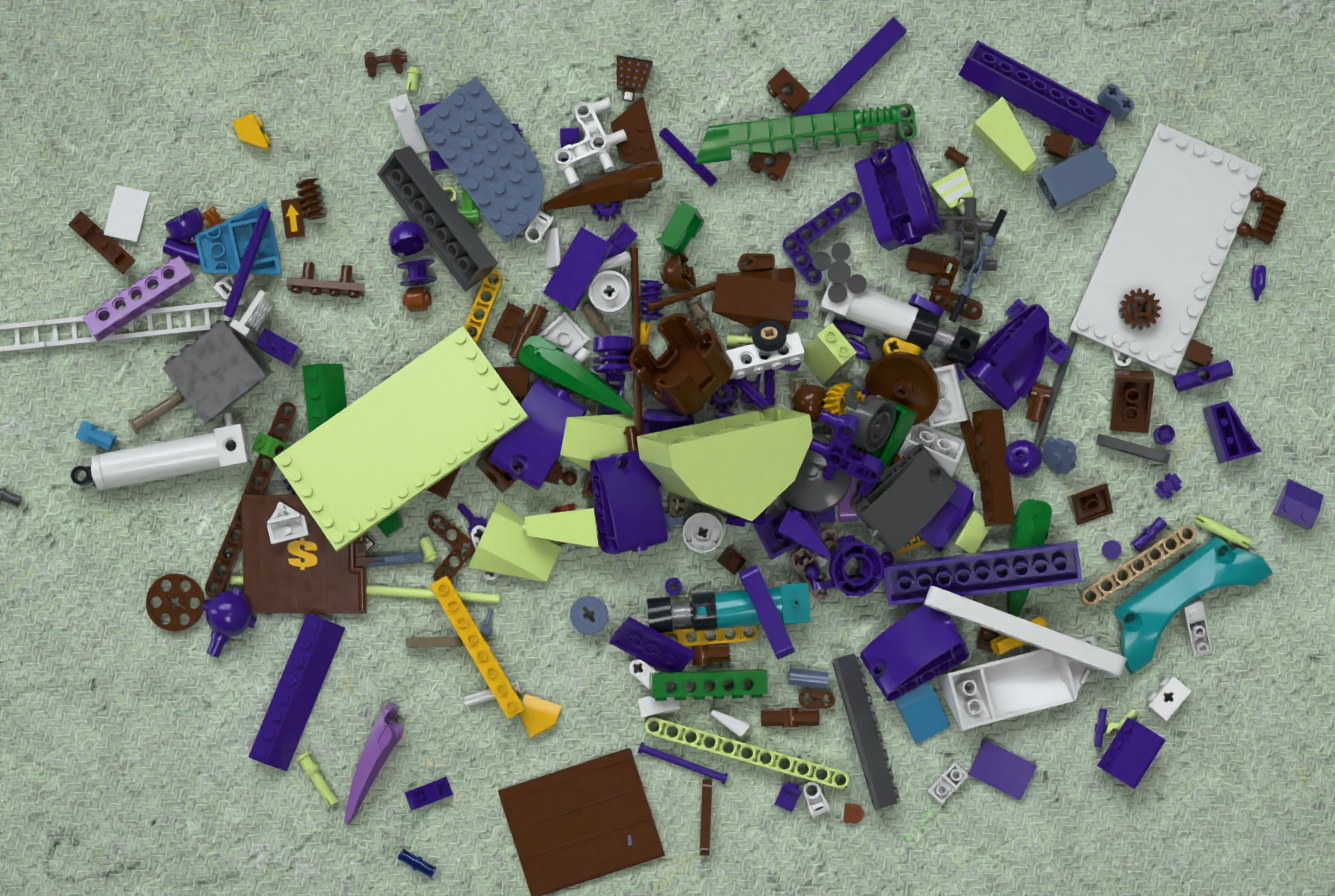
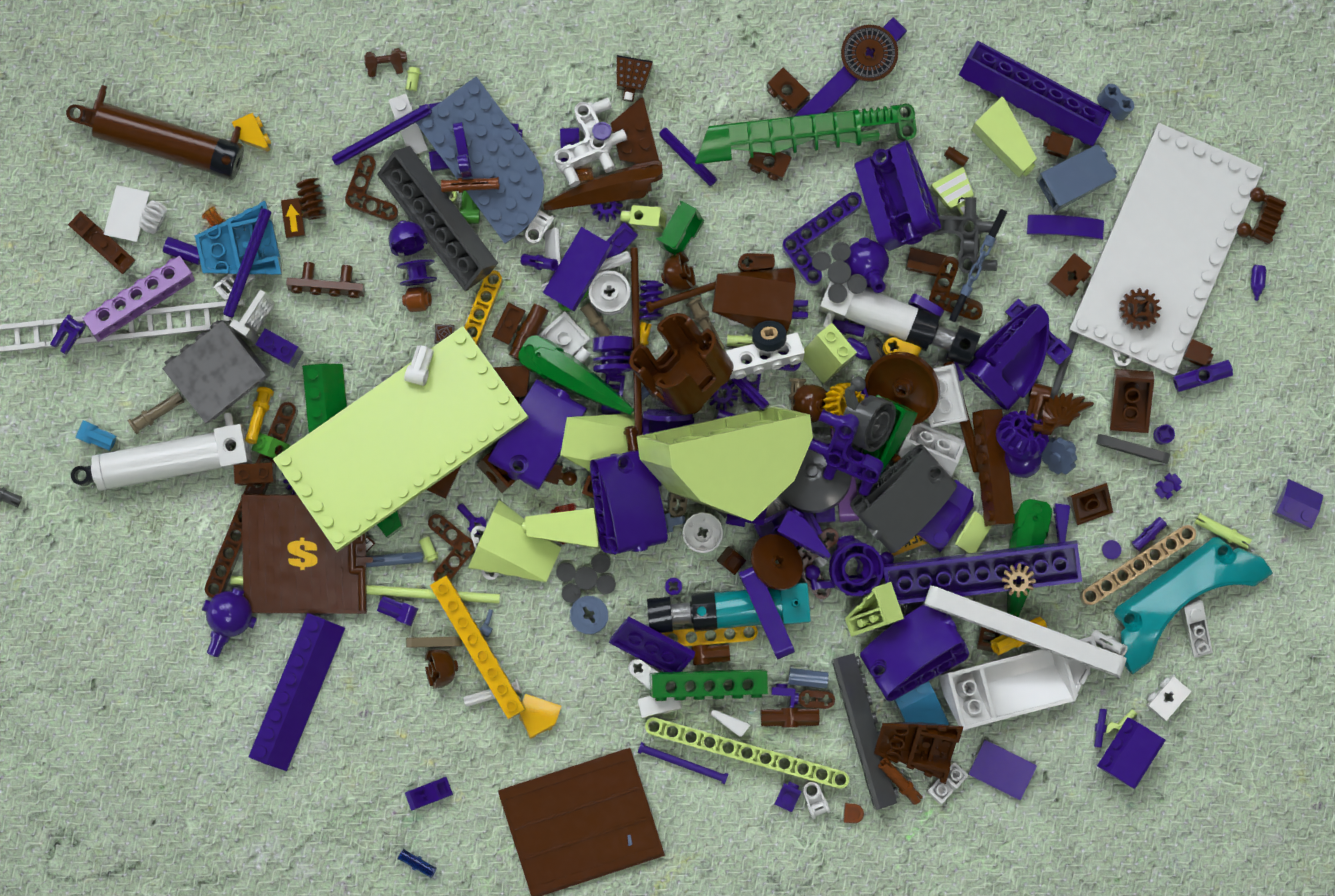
reddish brown wedge [146,574,205,632] -> none
dark purple cylinder [164,207,204,242] -> none
white slope [267,501,310,545] -> none
yellowish green pin [295,750,339,807] -> none
medium lavender piece [344,702,404,824] -> none
reddish brown beam [700,779,712,856] -> none
dark purple axle [764,369,775,406] -> none
dark purple wedge [1202,401,1262,464] -> none
none -> dark purple piece [50,314,86,355]
none -> reddish brown piece [66,85,244,180]
none -> white gear [138,200,167,234]
none -> reddish brown brick [234,462,276,486]
none -> yellow pin [245,387,274,444]
none -> dark purple axle [332,104,432,165]
none -> reddish brown beam [345,155,398,222]
none -> dark purple piece [377,596,418,626]
none -> white piece [404,345,434,386]
none -> reddish brown cylinder [425,649,458,689]
none -> tile [434,324,455,344]
none -> dark orange pin [441,177,500,193]
none -> dark purple beam [453,122,473,178]
none -> dark purple pin [520,254,558,271]
none -> dark grey piece [556,554,616,603]
none -> clear orange tile [575,167,593,181]
none -> piece [592,122,612,141]
none -> yellowish green torso [620,205,667,233]
none -> reddish brown piece [751,534,803,590]
none -> dark purple bracket [771,684,799,708]
none -> piece [841,25,898,82]
none -> dark purple piece [844,237,889,293]
none -> yellowish green wedge [845,582,904,637]
none -> reddish brown wedge [874,722,963,784]
none -> dark orange pin [878,758,923,805]
none -> dark purple gear [996,411,1050,460]
none -> tan gear [1002,563,1036,597]
none -> dark purple slope [1027,215,1104,240]
none -> reddish brown animal [1031,393,1094,435]
none -> reddish brown brick [1048,253,1092,299]
none -> dark purple slope [1053,503,1070,542]
none -> white pin [1091,630,1127,656]

